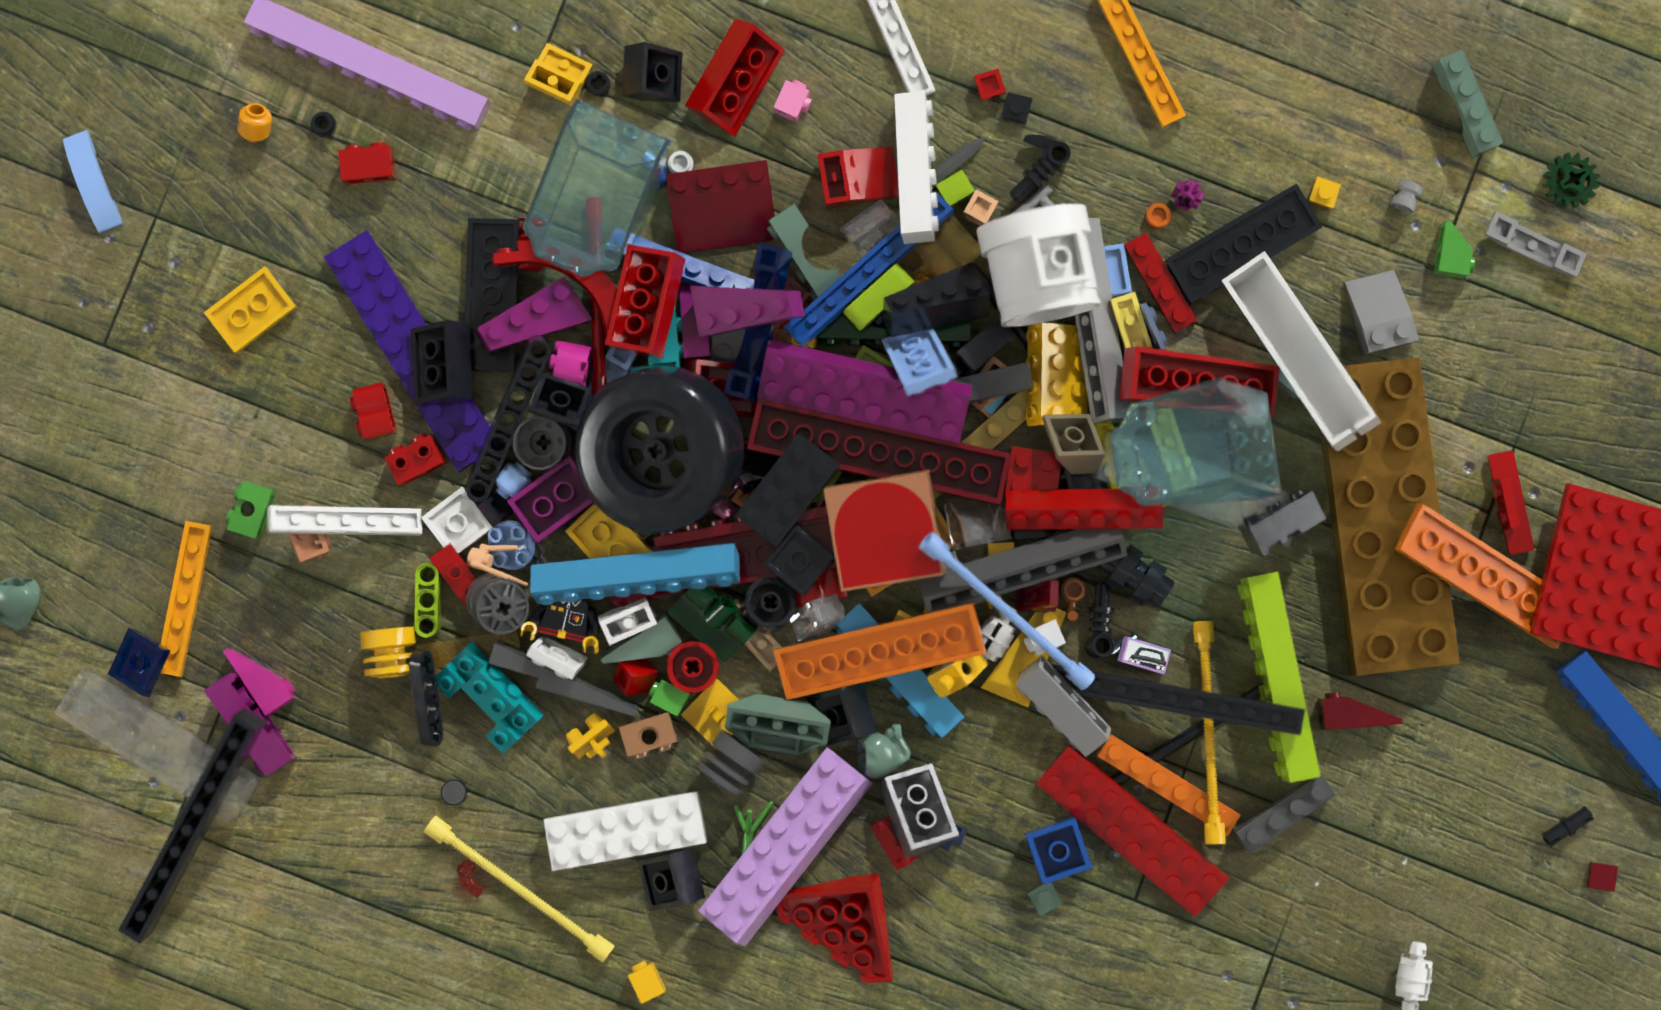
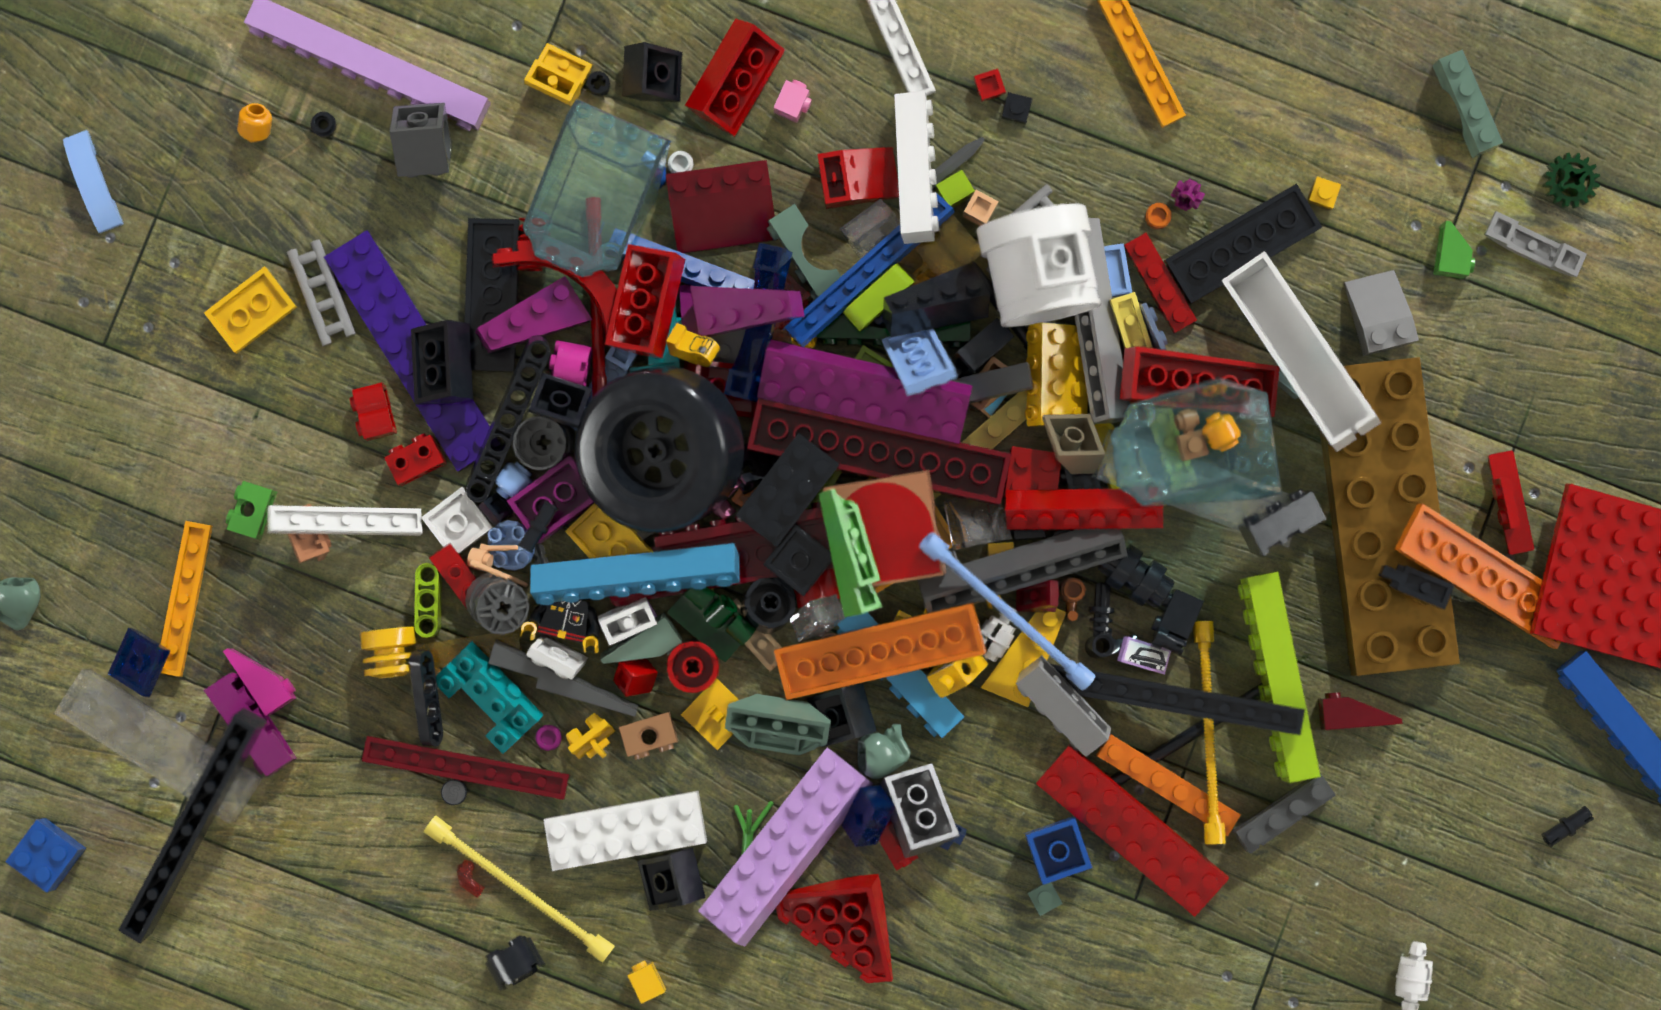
red brick [338,142,396,185] -> none
bright green brick [649,679,690,716] -> none
dark grey wheel [696,729,765,796] -> none
black piece [1009,135,1071,203] -> none
white brick [1023,619,1066,656] -> none
light grey wheel [1390,180,1424,214] -> none
dark red tile [1587,862,1618,892] -> none
none -> blue brick [5,818,86,892]
none -> light grey bar [287,240,356,347]
none -> dark red plate [362,736,570,800]
none -> dark grey brick [390,102,452,178]
none -> black brick [485,935,546,991]
none -> black pin [518,501,559,553]
none -> magenta tile [536,725,562,751]
none -> yellow leg [666,323,720,367]
none -> bright green wedge [819,489,882,617]
none -> clear blue brick [841,785,896,847]
none -> black hinge [1151,589,1204,656]
none -> medium nougat plate [1174,409,1209,461]
none -> light orange head [1202,412,1241,452]
none -> black hinge [1378,564,1455,610]

